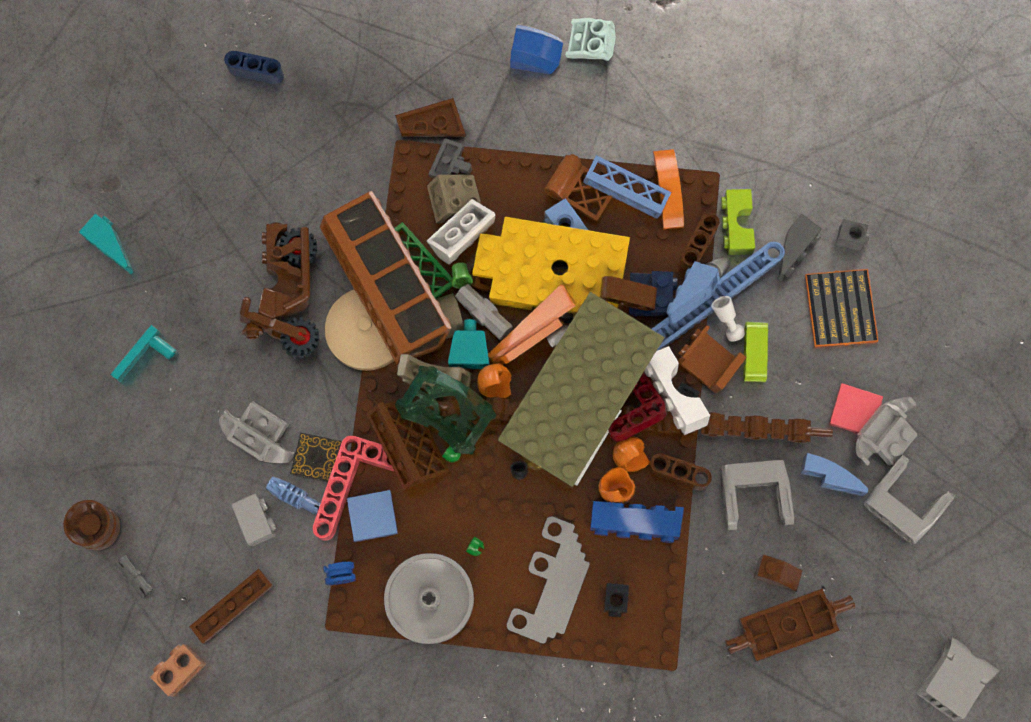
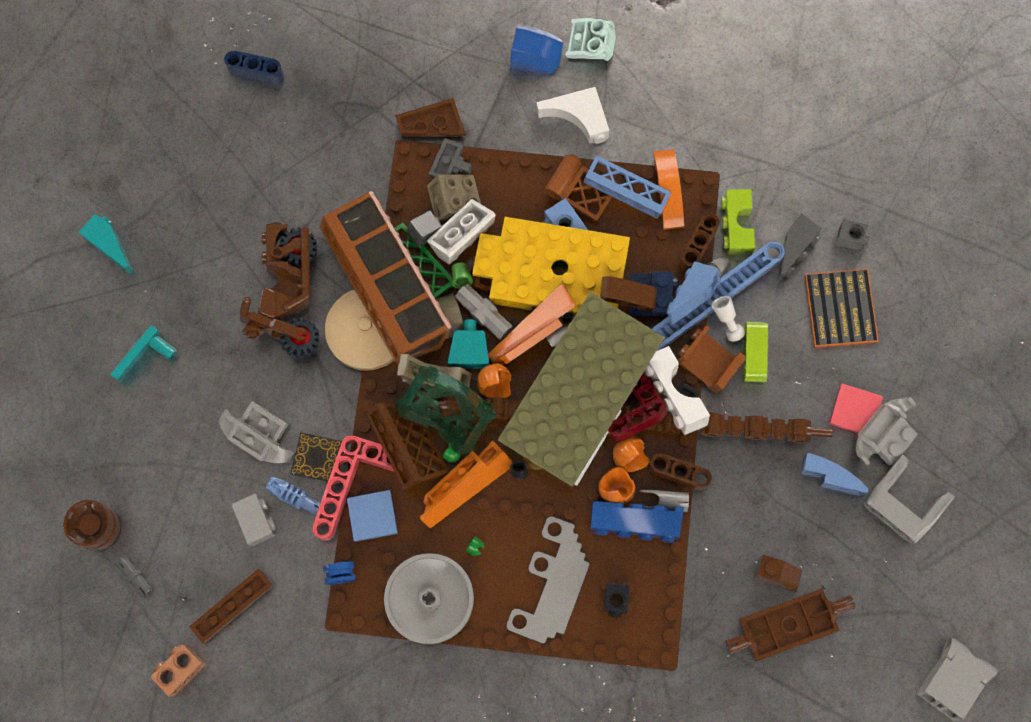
light grey connector [721,460,794,530] -> none
none -> brick [406,211,442,247]
none -> orange wedge [420,440,513,528]
none -> white arch [537,87,609,144]
none -> light grey piece [639,490,689,512]

